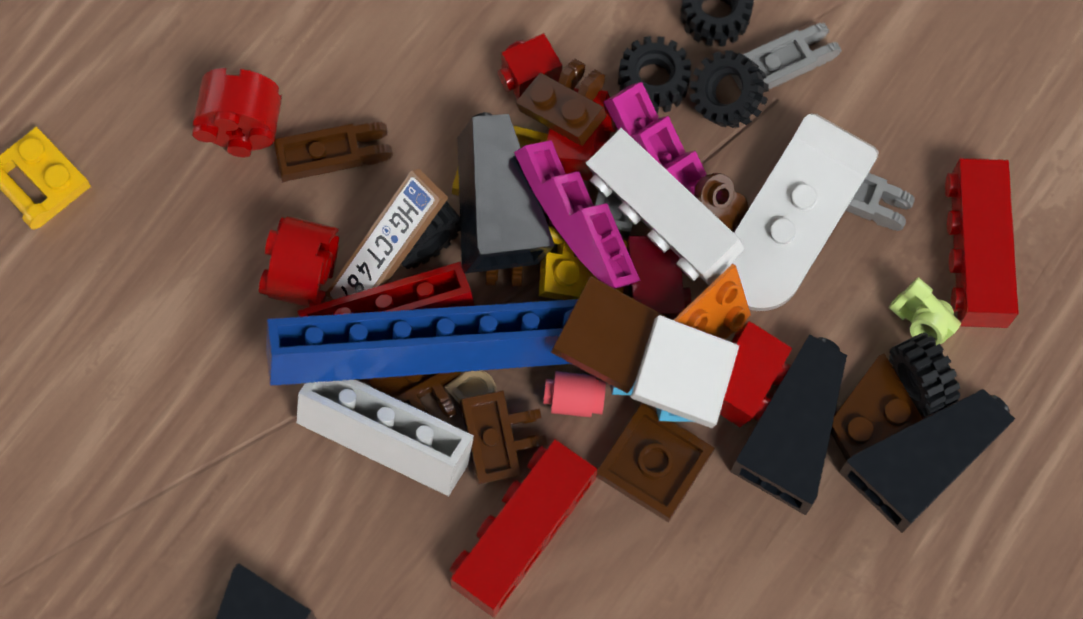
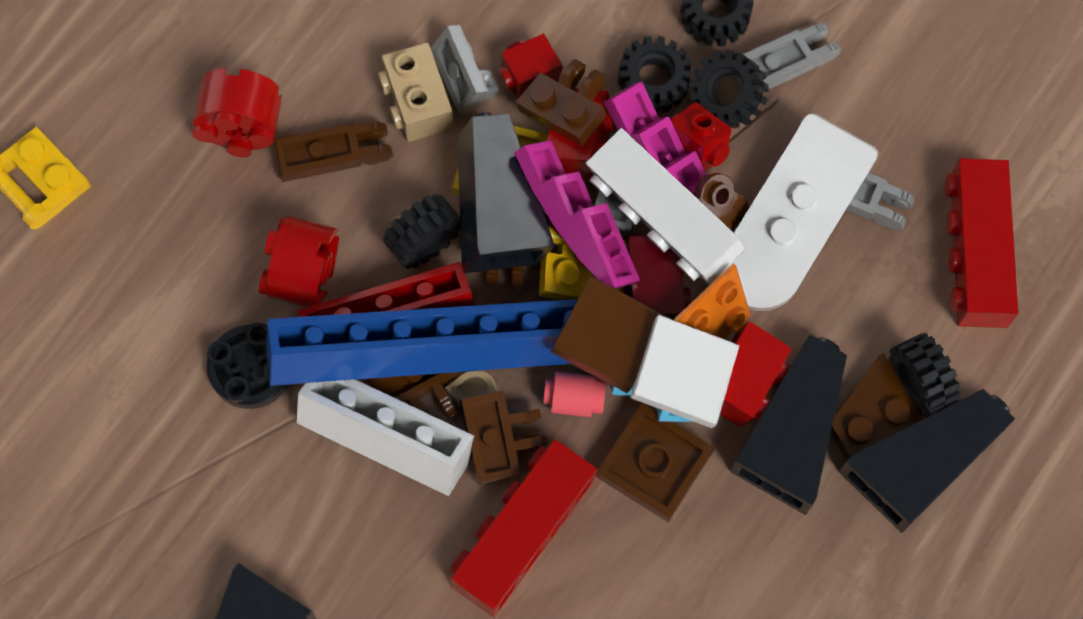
tile [325,169,448,300] -> none
yellowish green plate [888,277,962,345] -> none
none -> black tile [207,322,289,409]
none -> tan brick [378,42,454,142]
none -> light grey hinge [431,25,499,115]
none -> red brick [670,102,732,172]

